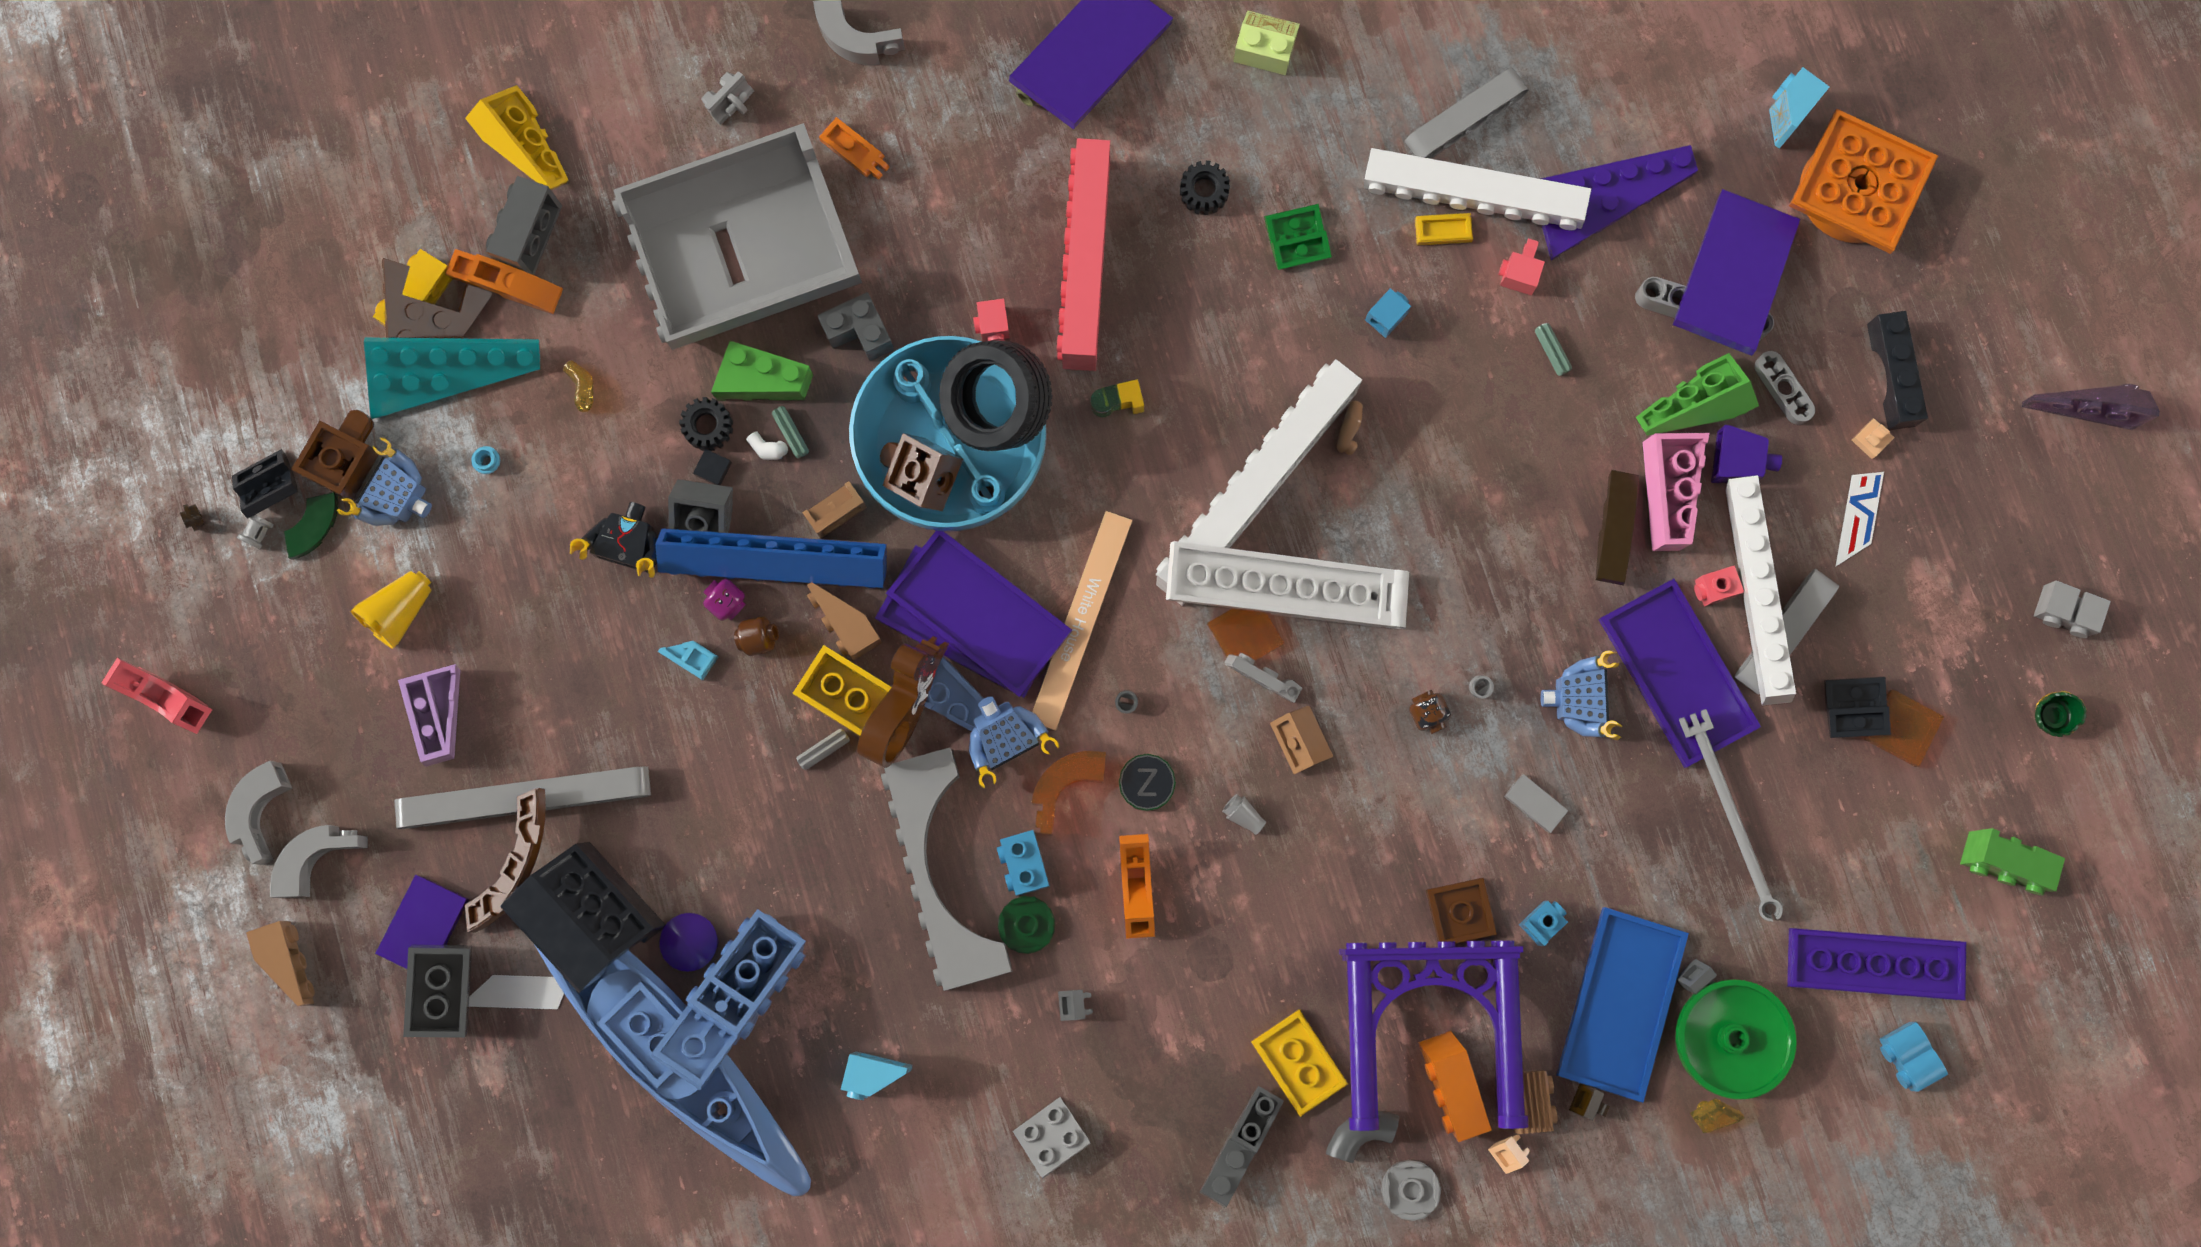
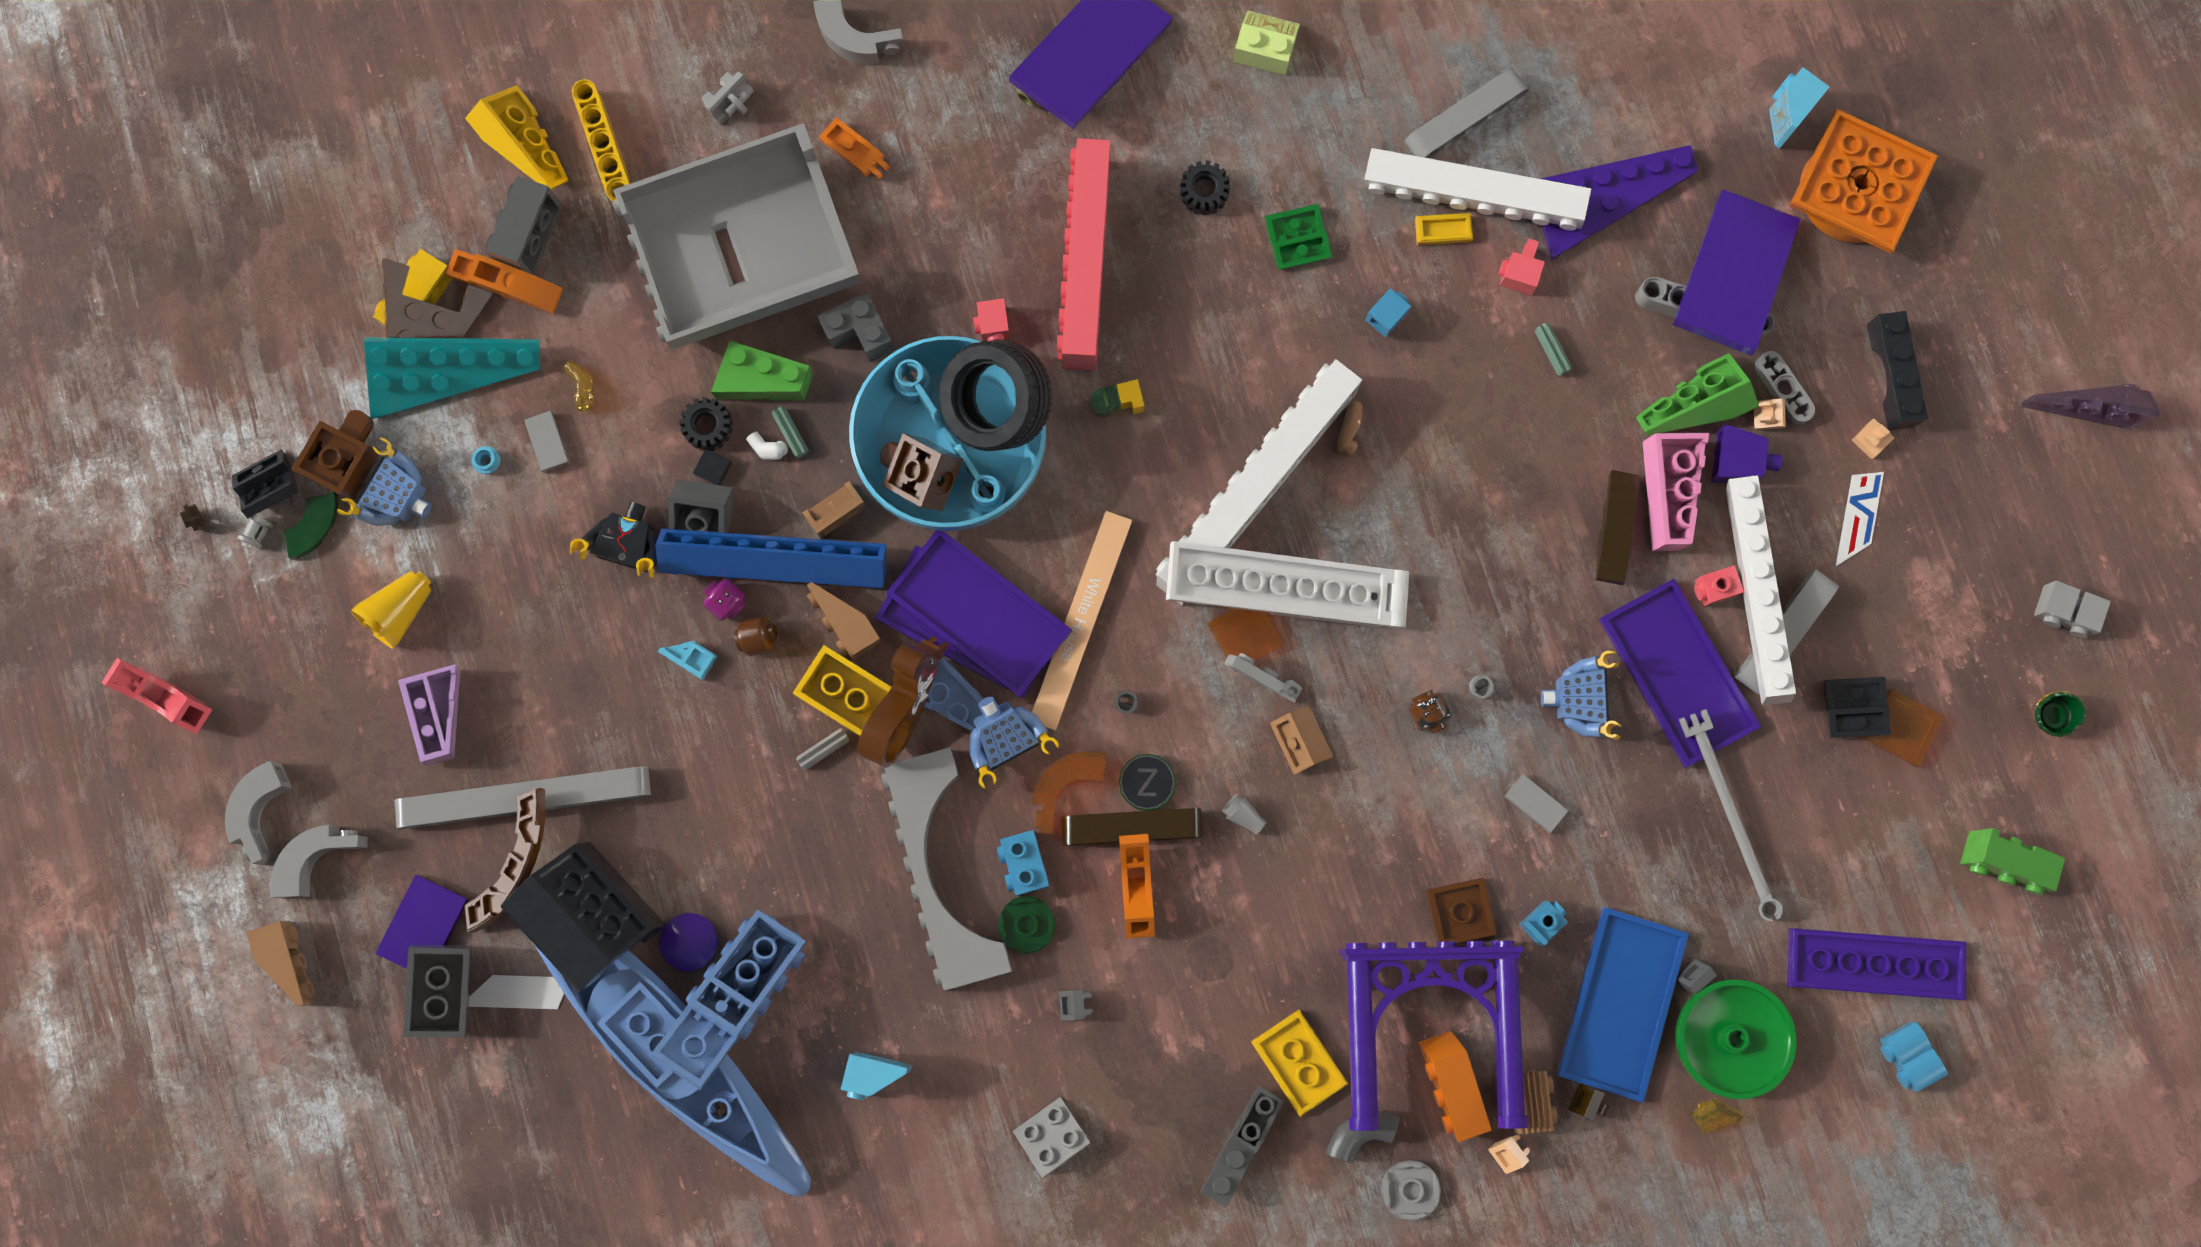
none -> light grey tile [524,411,570,473]
none -> yellow beam [572,79,631,204]
none -> dark brown beam [1061,808,1203,846]
none -> light nougat tile [1754,398,1786,430]

